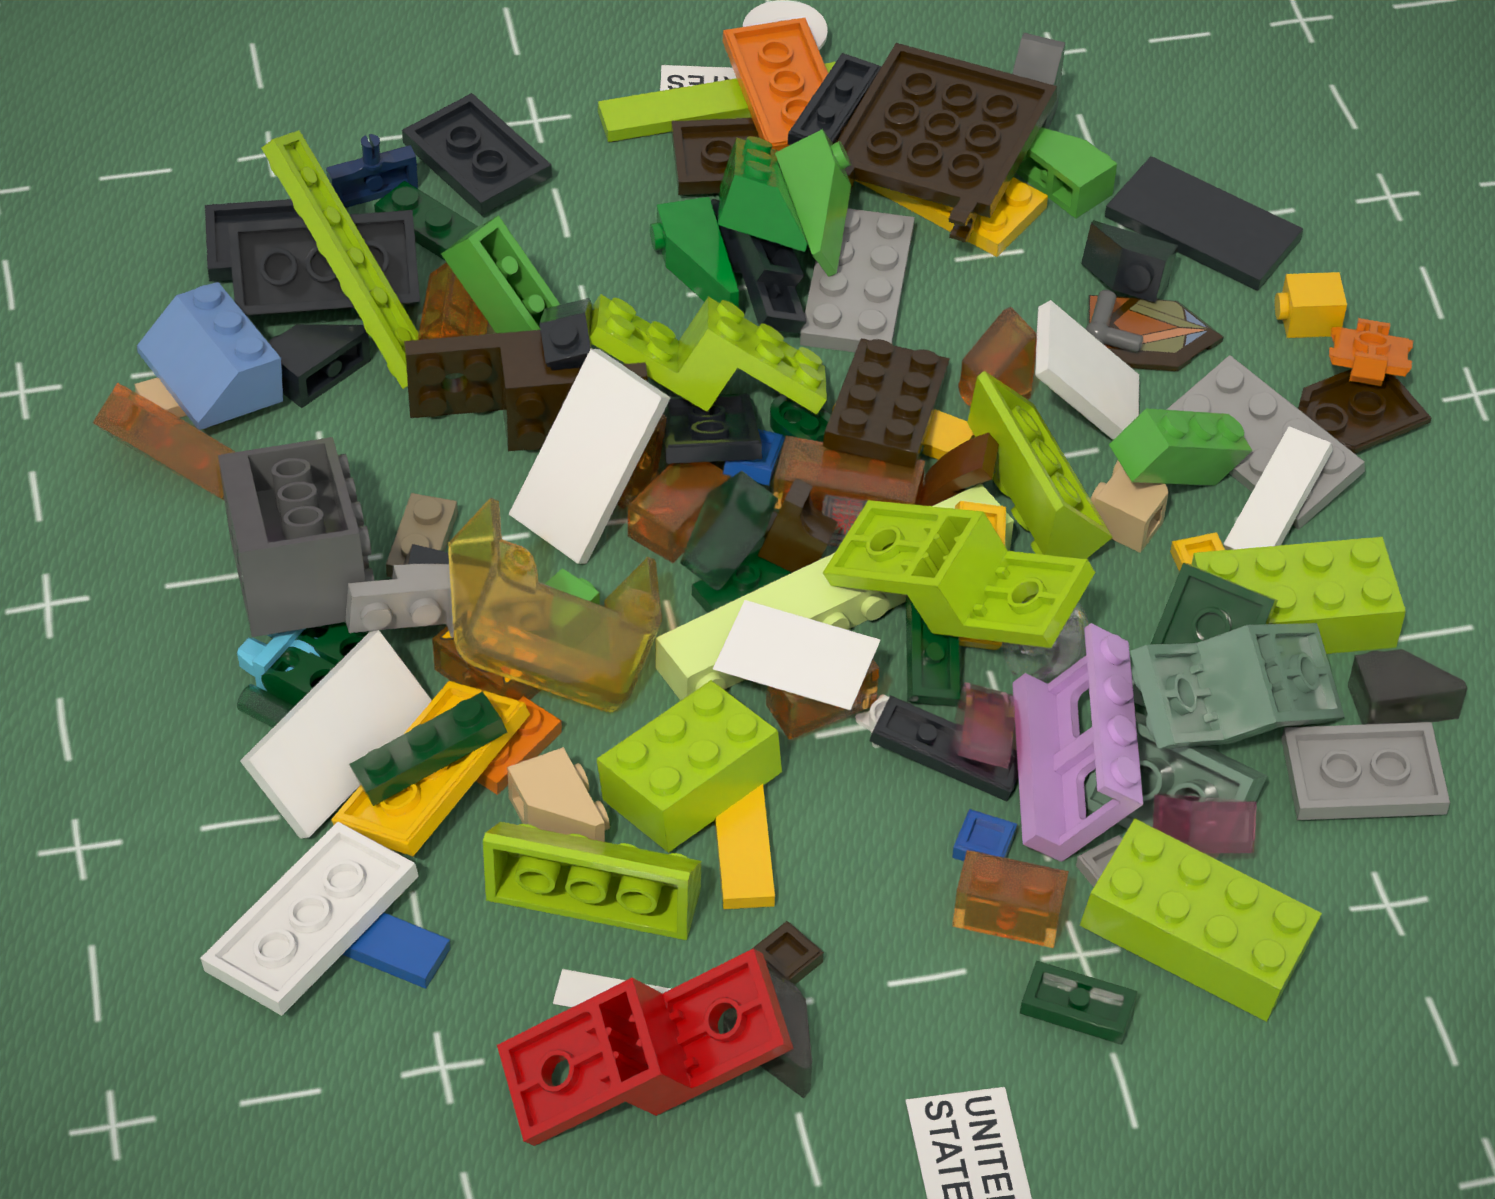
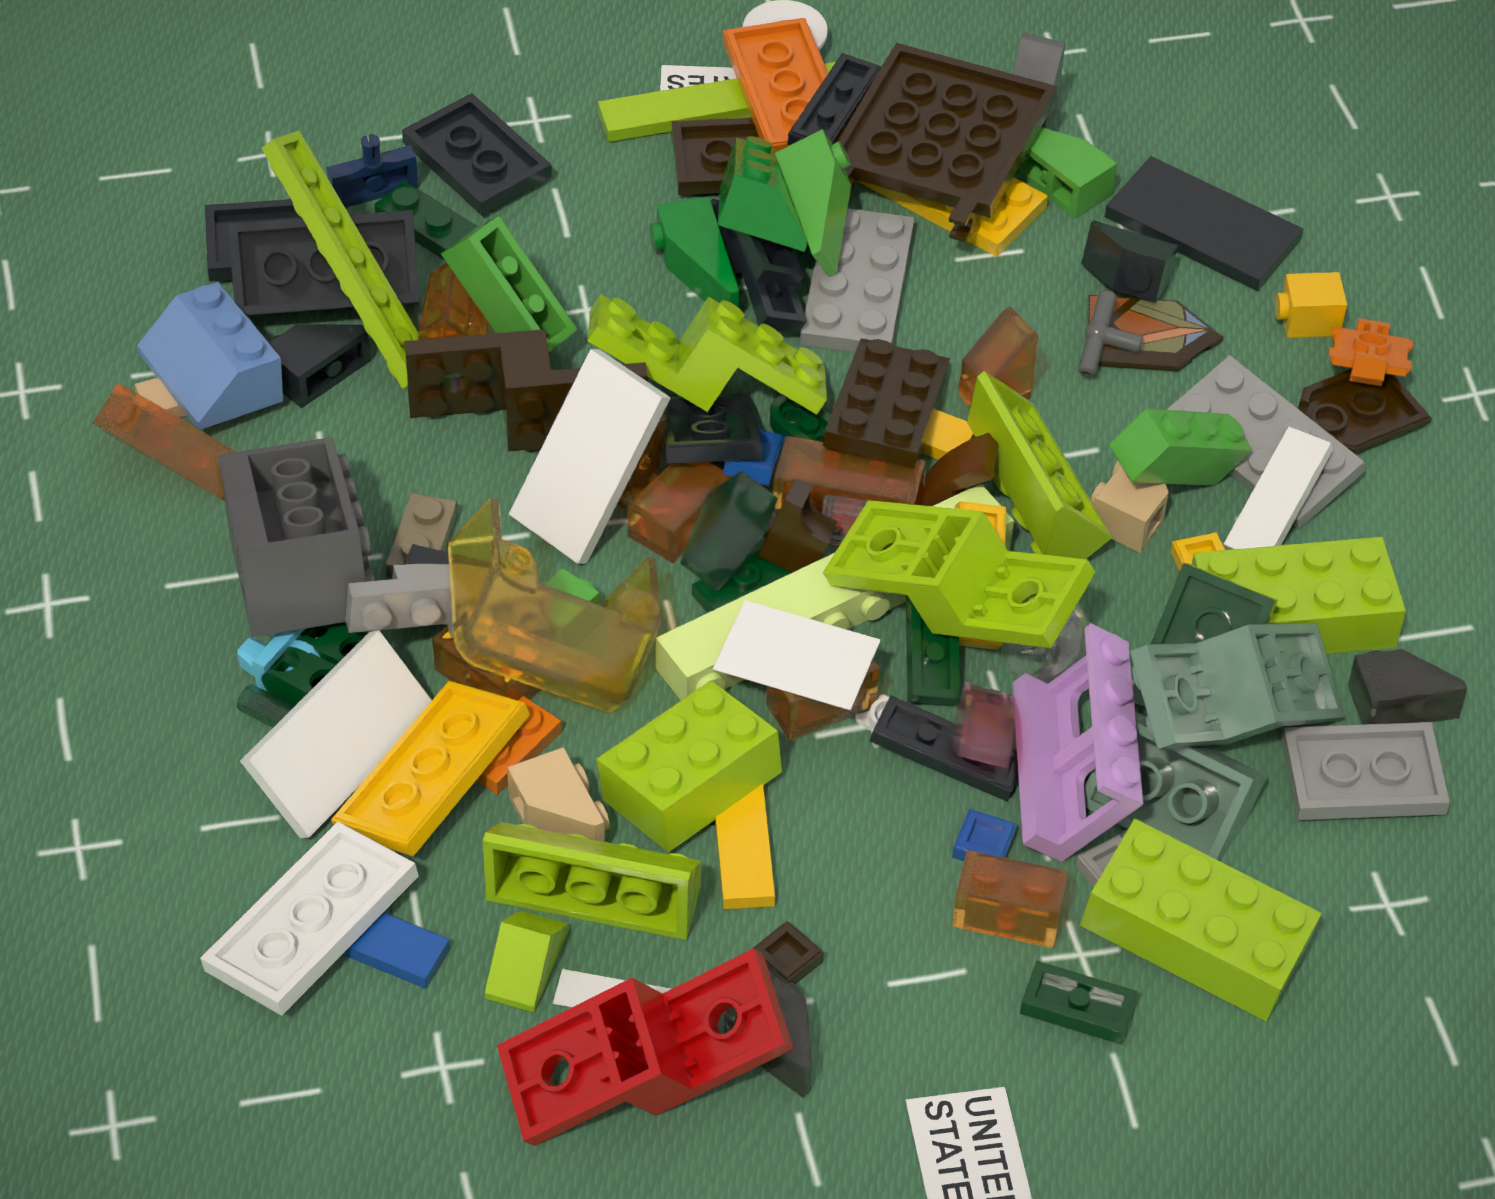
dark green plate [349,691,508,806] -> none
black slope [539,298,599,370] -> none
white tile [1035,300,1139,440] -> none
clear pink slope [1153,794,1257,853] -> none
none -> lime slope [485,910,569,1013]

